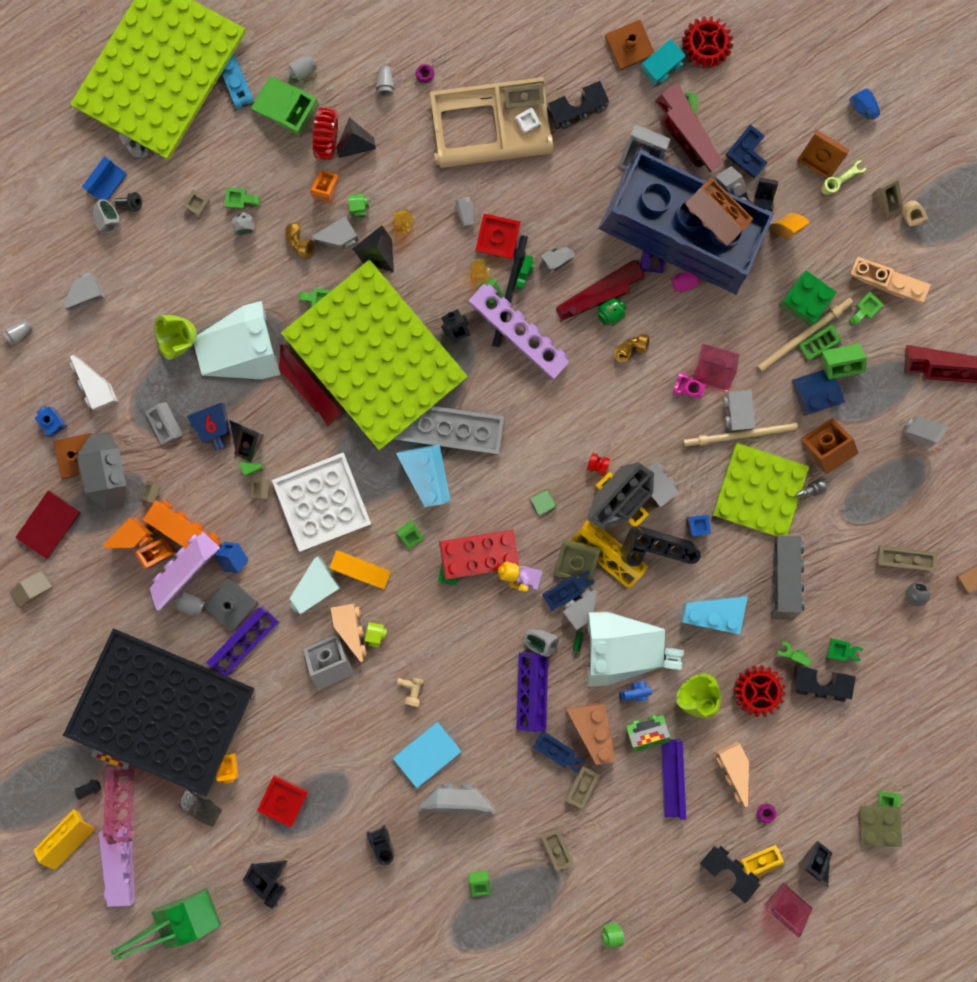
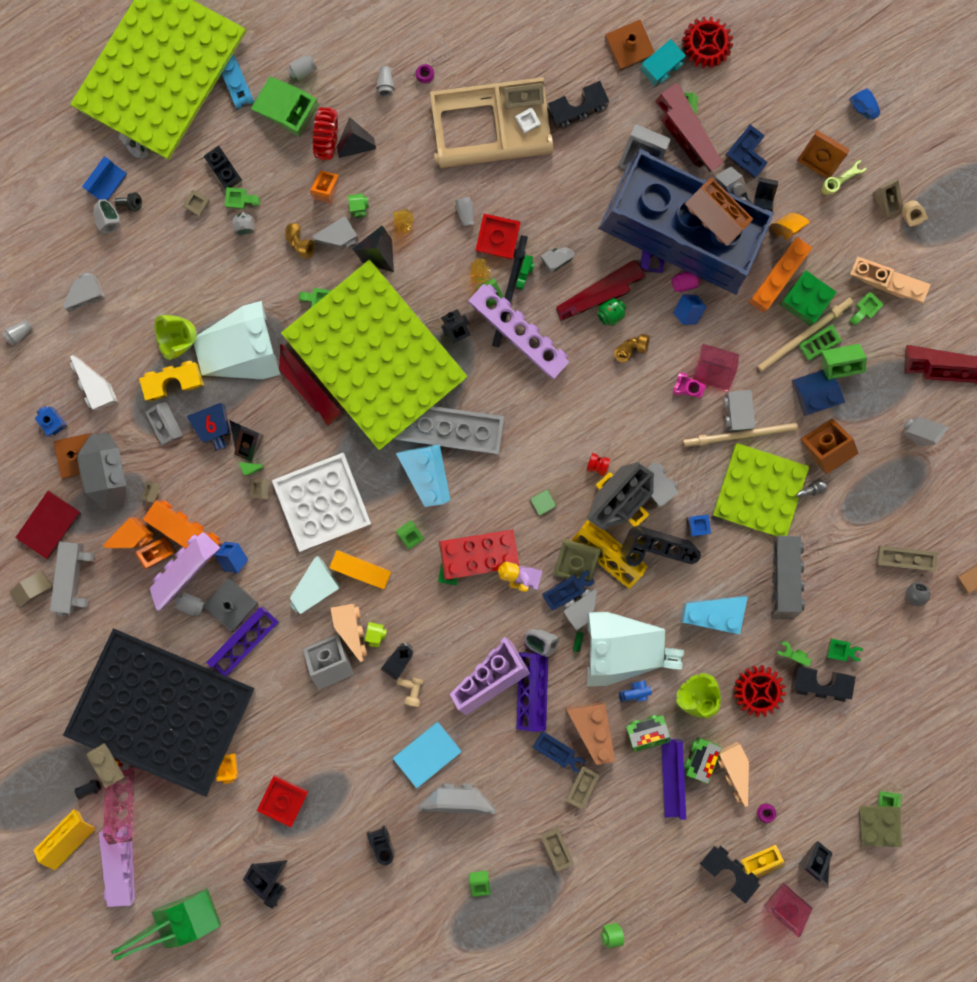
clear smoke slope [178,789,222,827] -> none
none -> light grey brick [50,542,95,616]
none -> dark tan plate [86,743,124,788]
none -> yellow arch [139,361,204,402]
none -> black slope [204,146,242,189]
none -> black piece [380,643,413,680]
none -> lavender wedge [450,637,530,715]
none -> blue panel [673,294,707,325]
none -> brick [684,737,722,784]
none -> orange brick [748,237,812,313]

